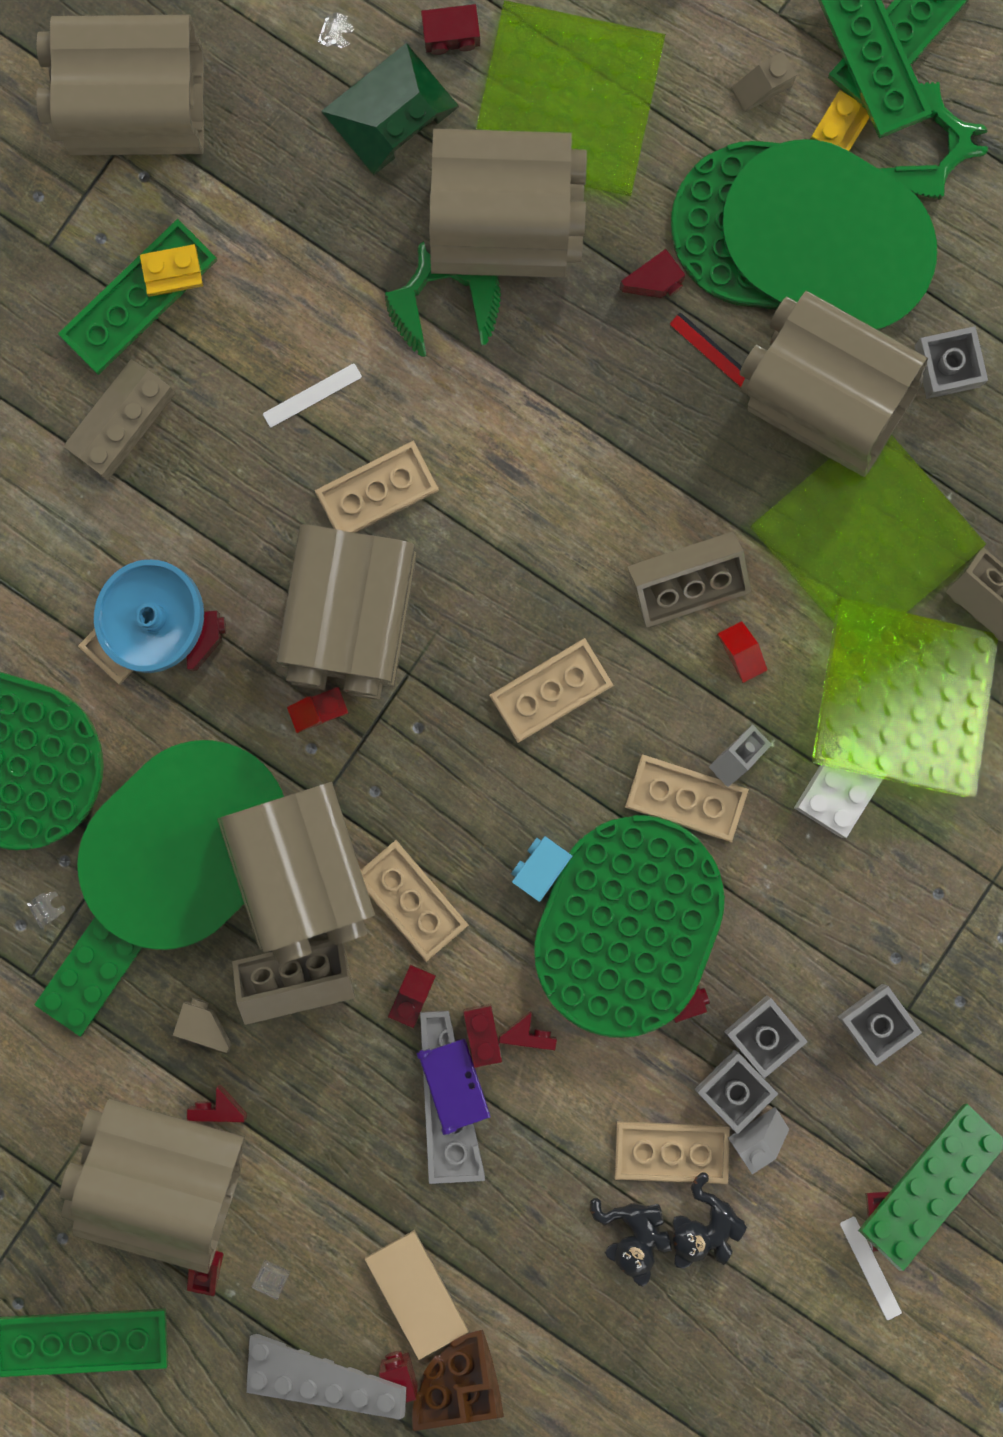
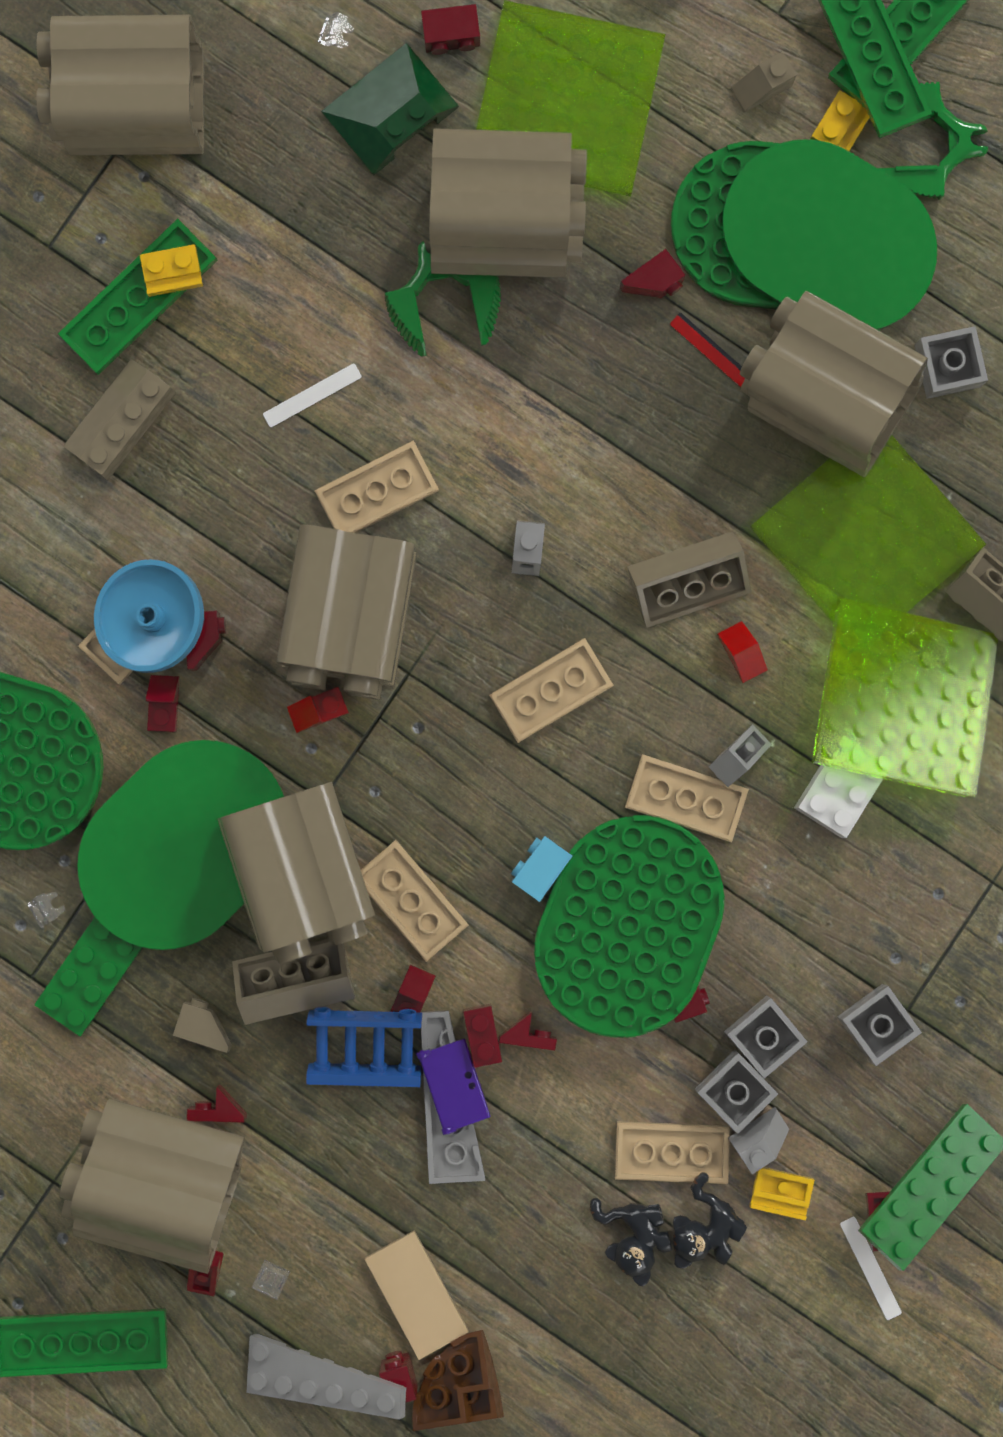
none -> dark red slope [146,675,180,732]
none -> blue fence [306,1007,422,1087]
none -> light grey torso [512,521,545,576]
none -> yellow plate [749,1167,815,1221]

